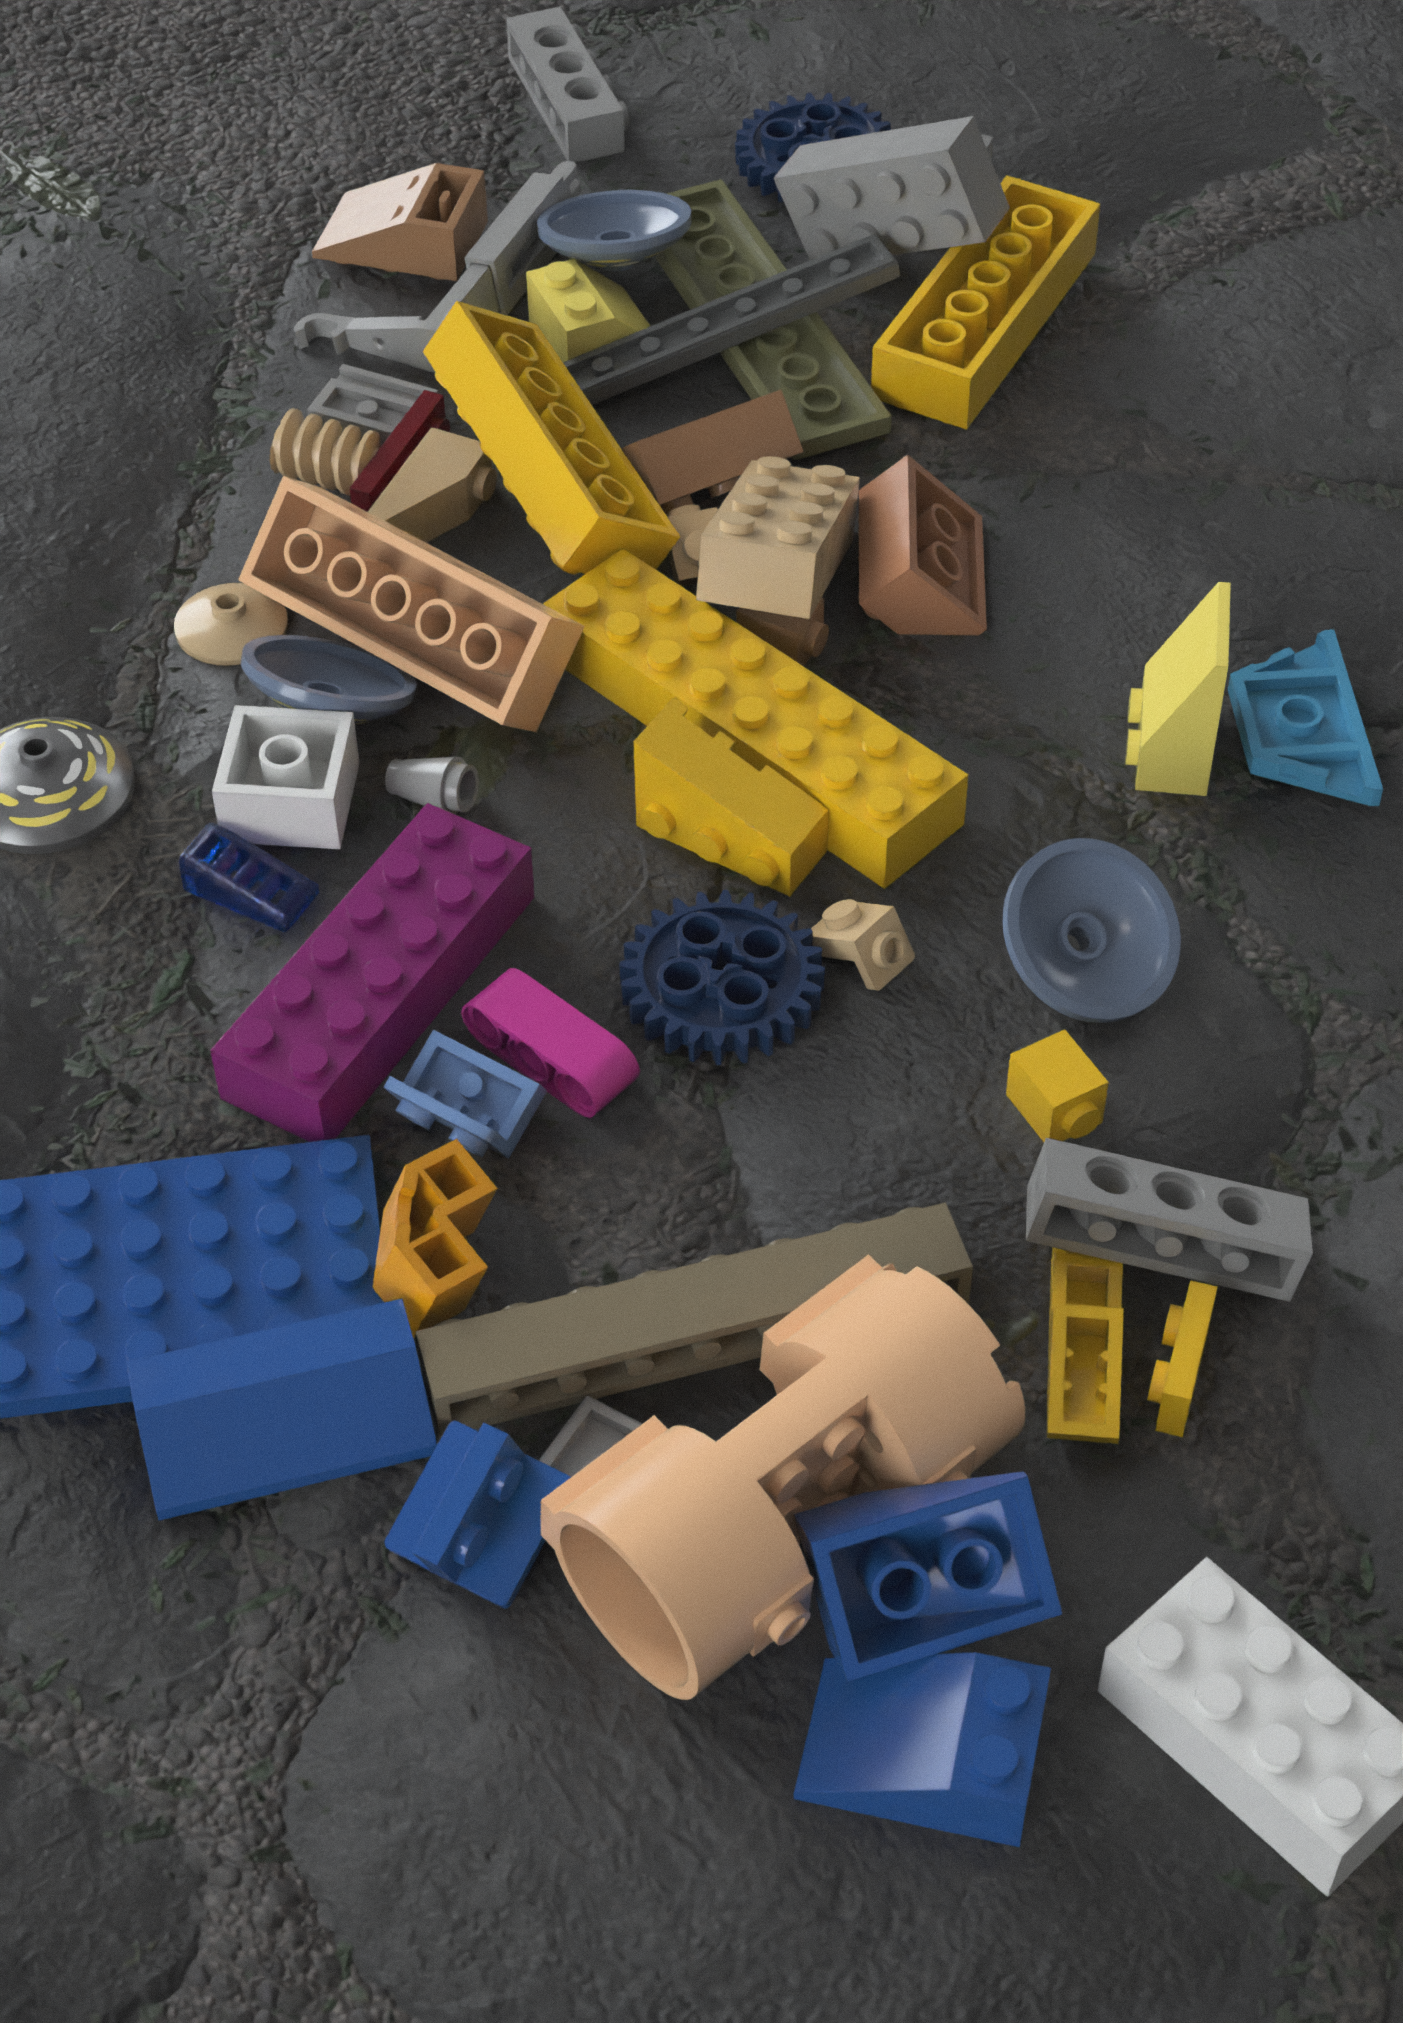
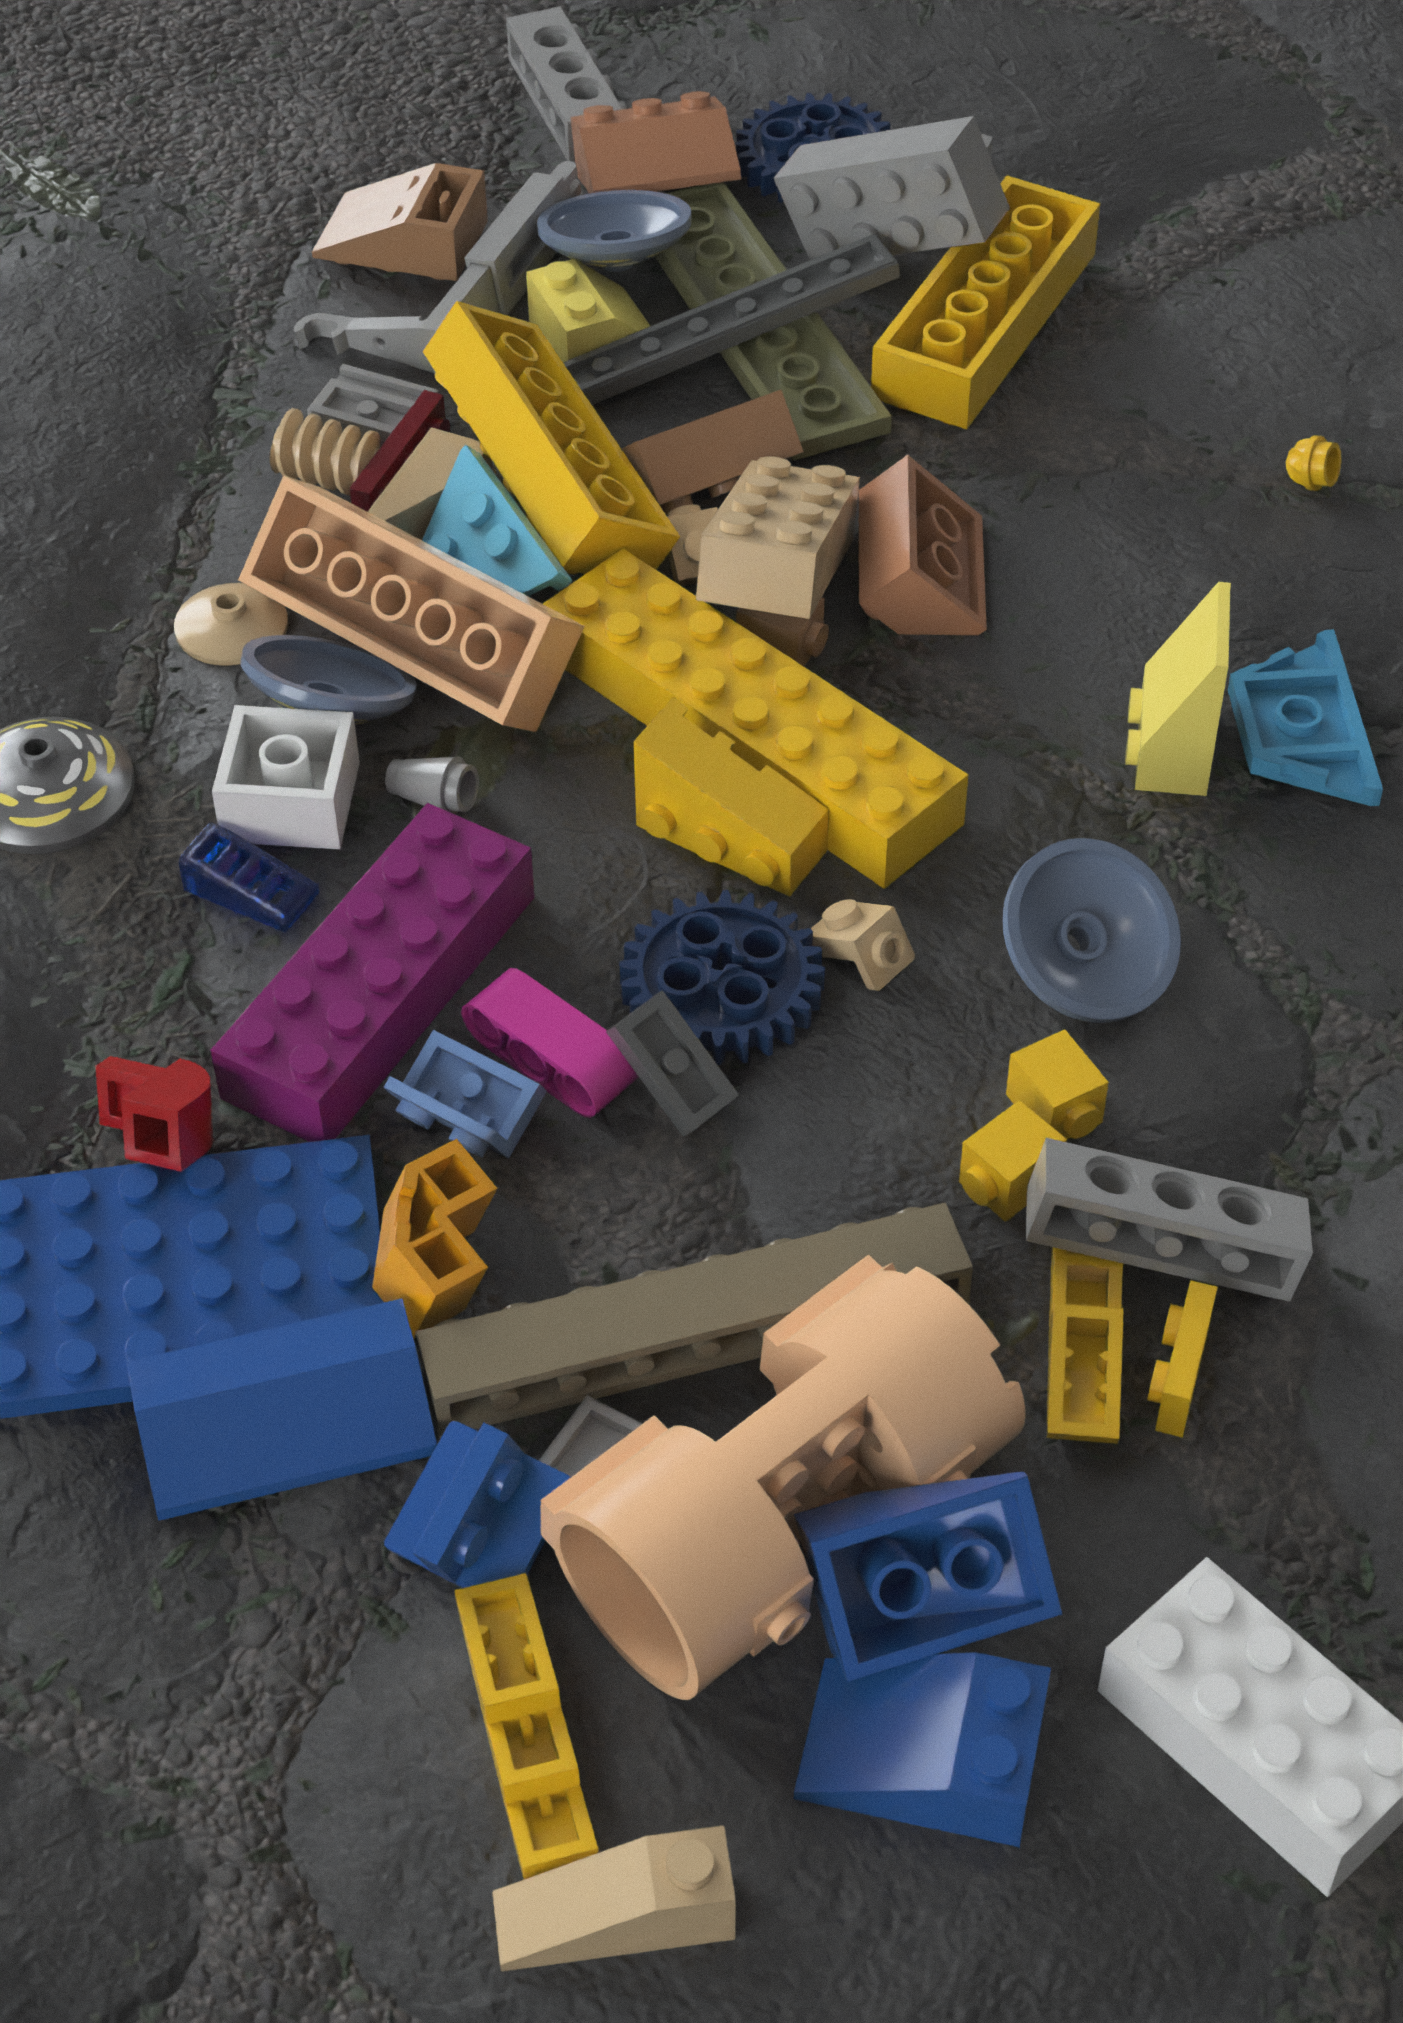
none -> red brick [95,1056,214,1172]
none -> medium azure wing [422,444,573,598]
none -> yellow slope [454,1573,599,1880]
none -> tan slope [493,1826,736,1972]
none -> nougat slope [571,91,741,193]
none -> dark grey plate [606,990,739,1136]
none -> yellow brick [959,1100,1067,1222]
none -> yellow plate [1285,435,1341,491]

